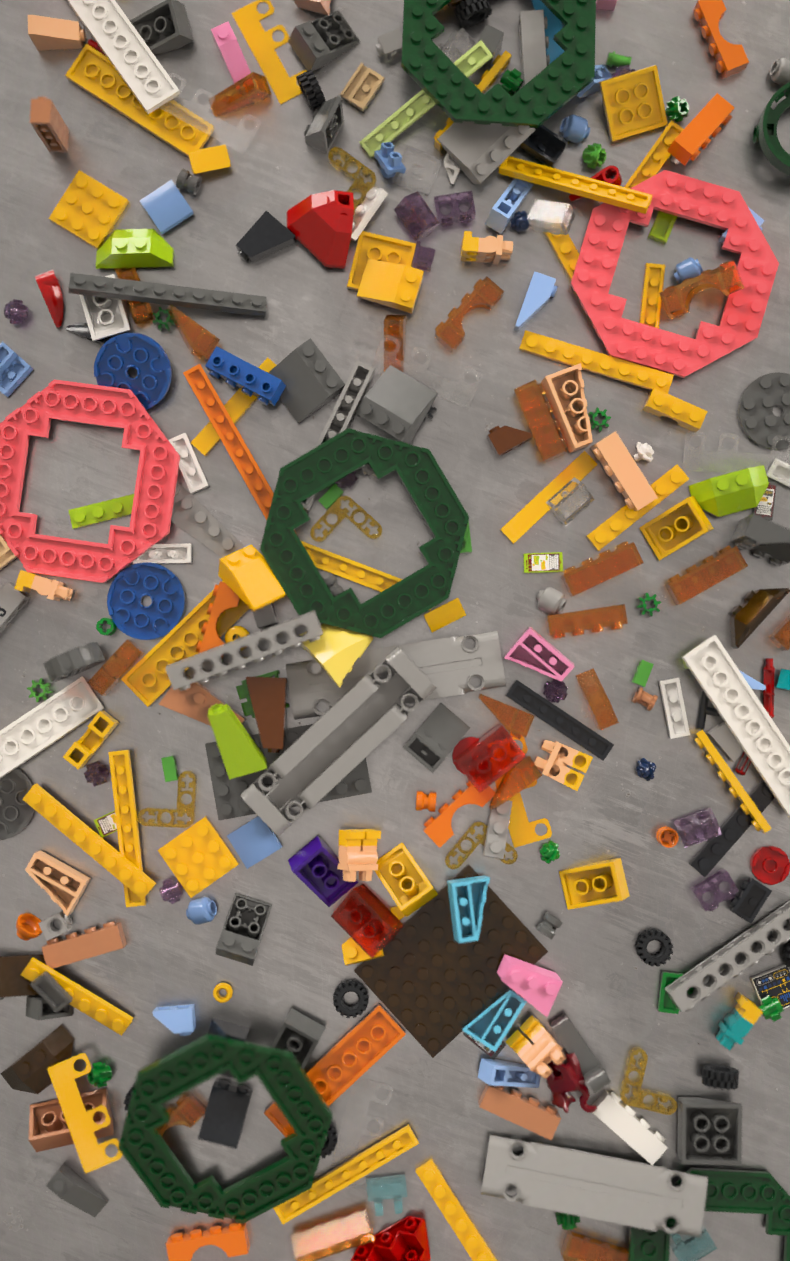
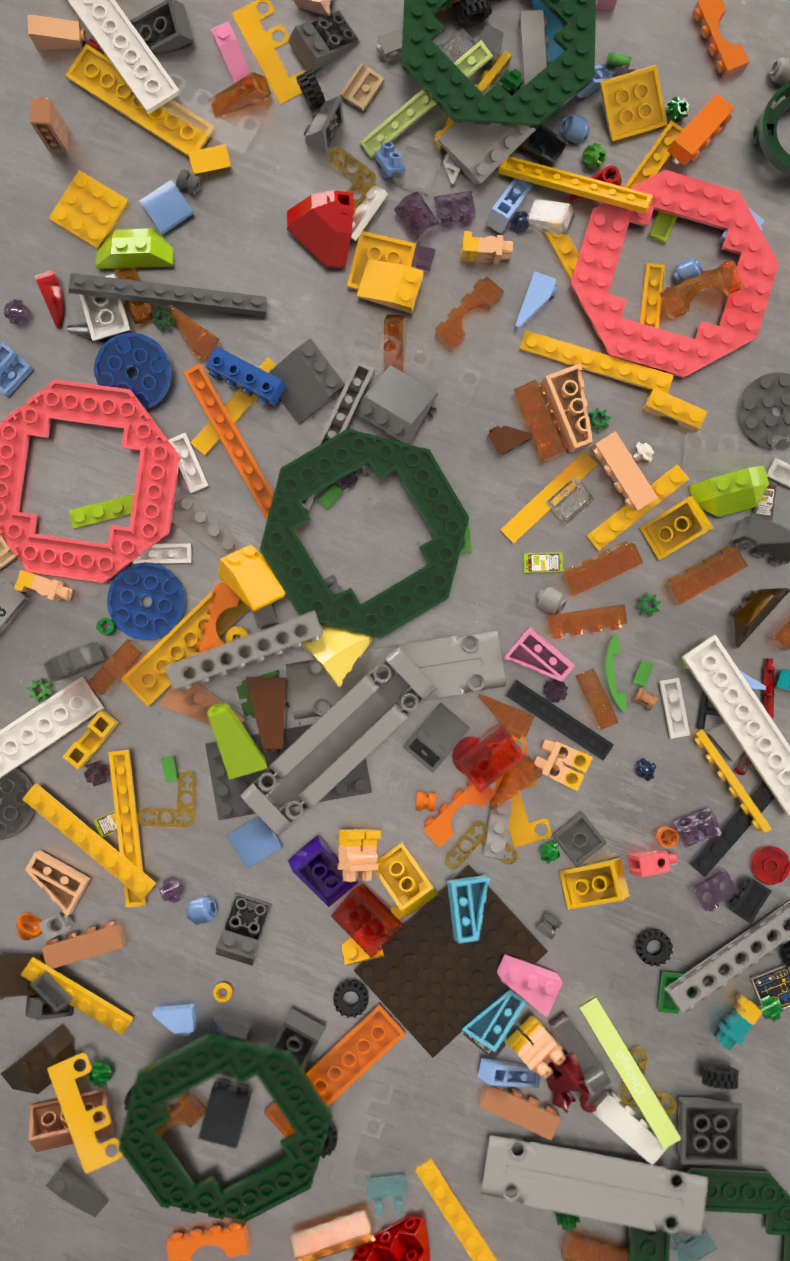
yellow plate [157,816,240,898] -> none
black slope [236,211,297,263] -> none
yellow plate [274,1124,419,1224] -> none
yellow plate [301,541,432,611] -> none
clear yellow beam [310,496,382,542] -> none
yellow slope [423,598,466,633] -> none
none -> dark grey plate [552,812,607,867]
none -> yellowish green tile [580,997,681,1149]
none -> bright green slope [604,634,627,713]
none -> coral torso [627,849,678,877]

